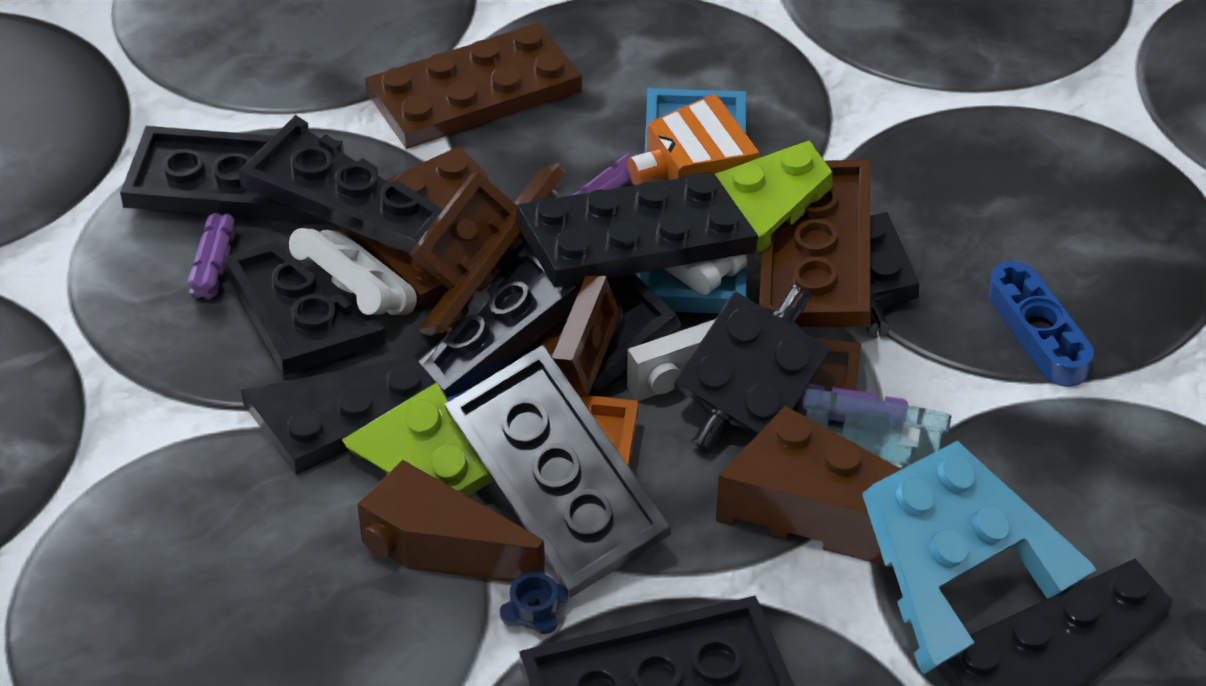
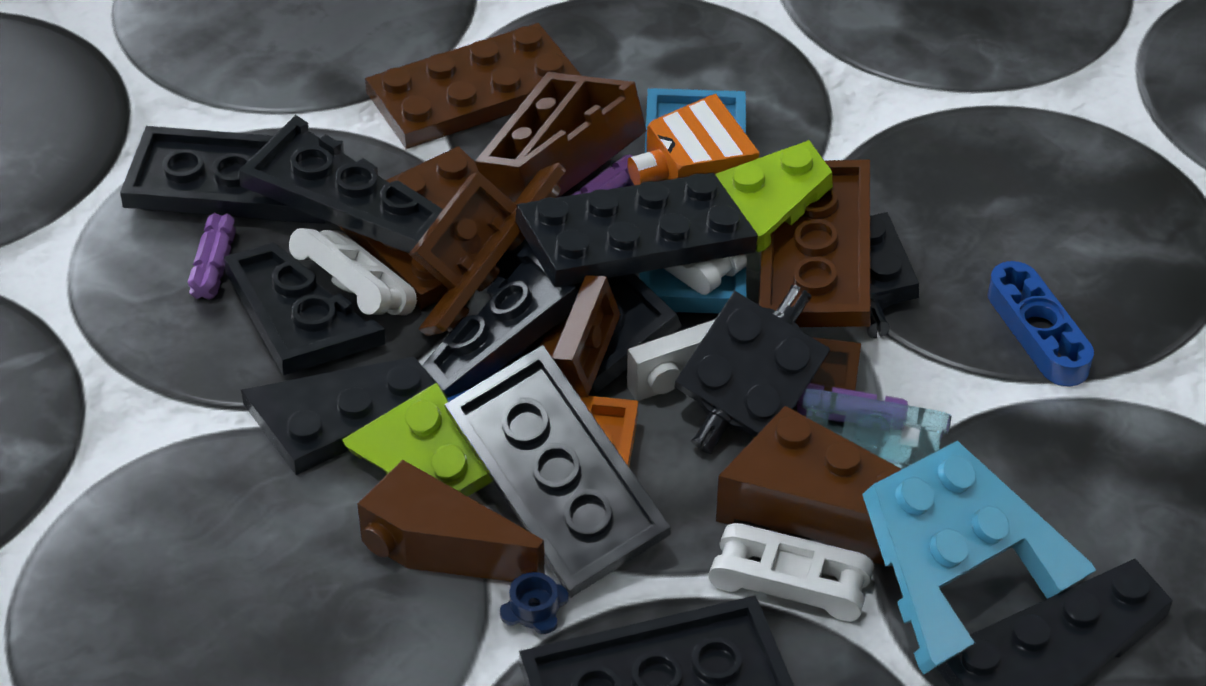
none -> reddish brown wedge [475,72,647,203]
none -> white plate [708,523,874,621]

